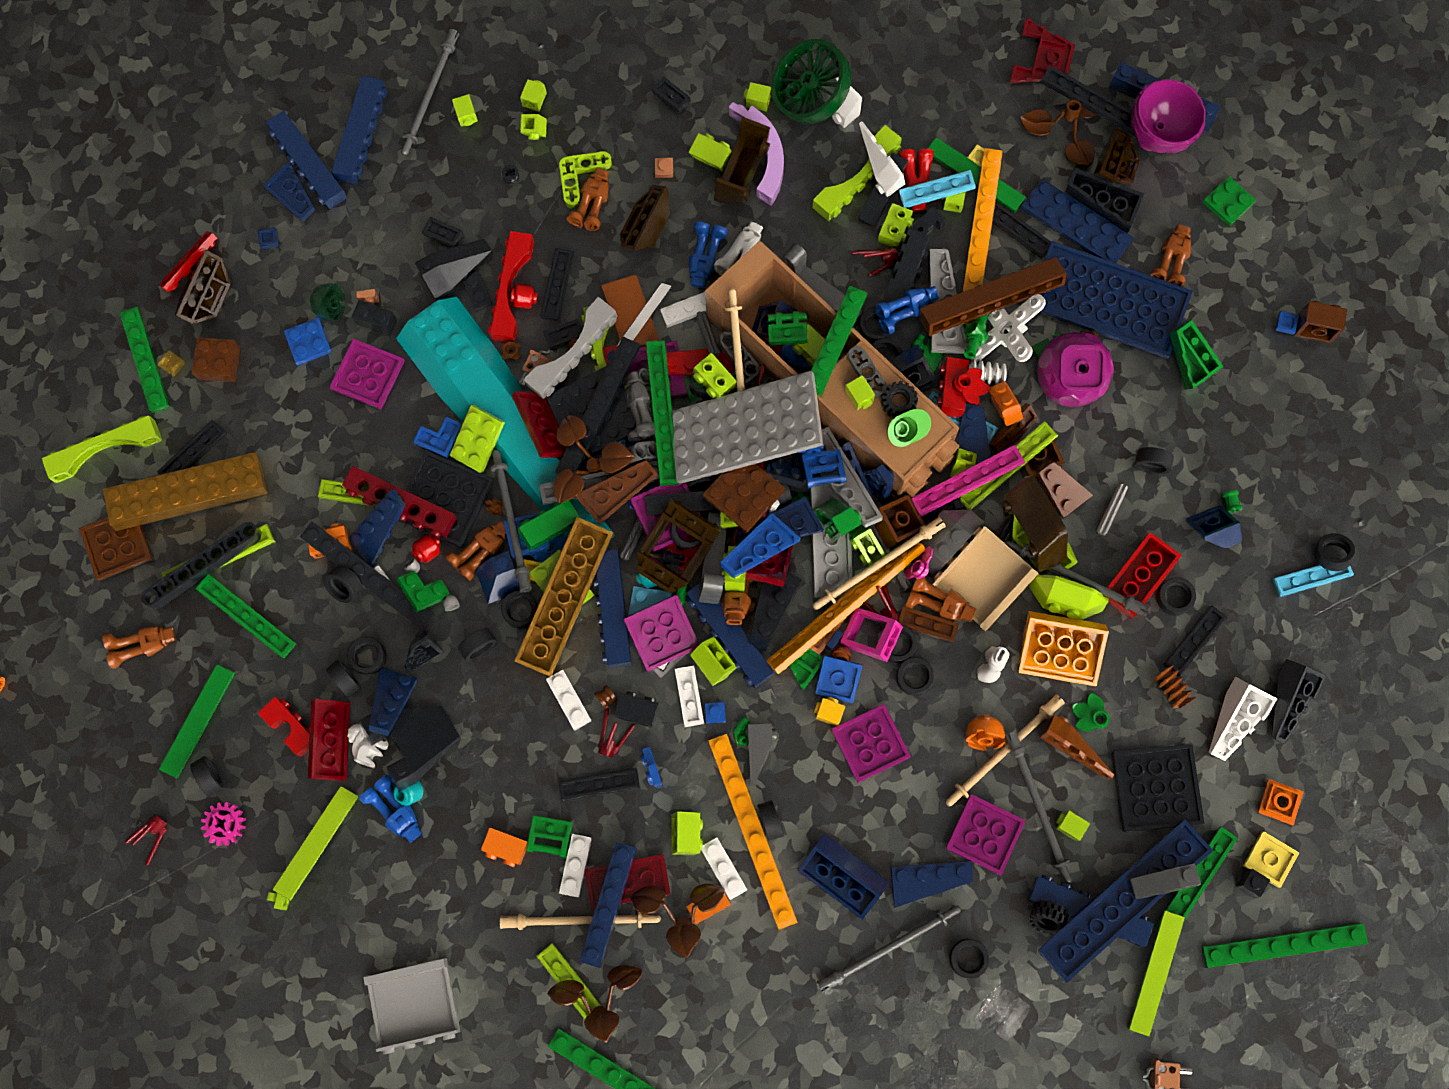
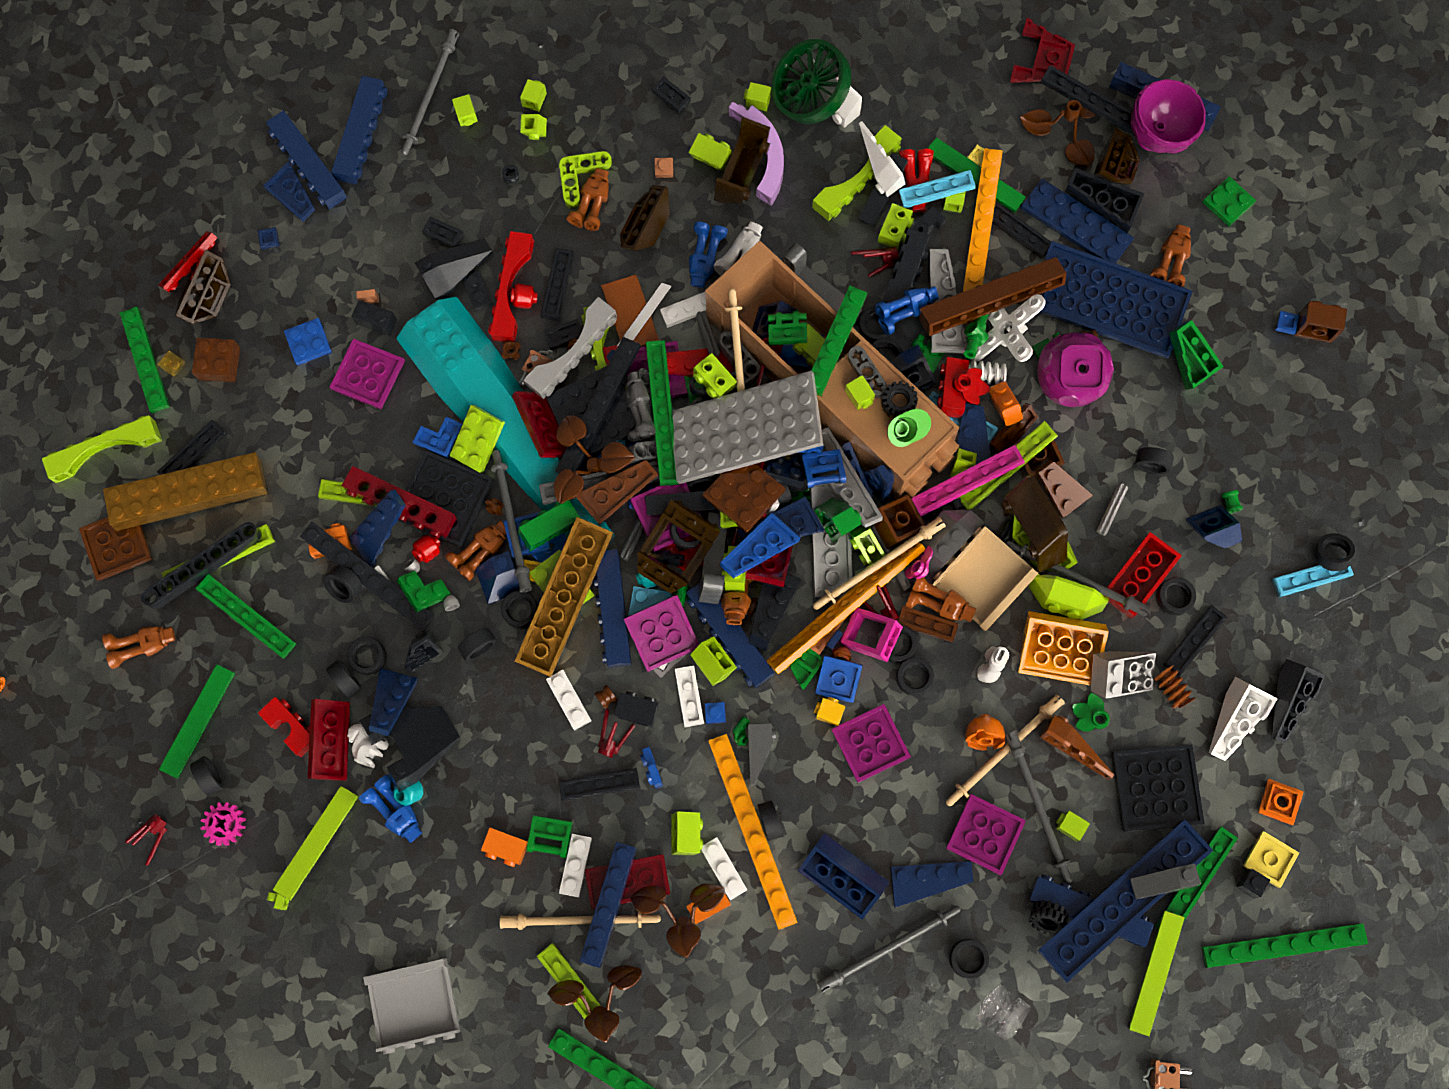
clear green cylinder [310,283,345,321] -> none
none -> light grey slope [1091,651,1156,699]

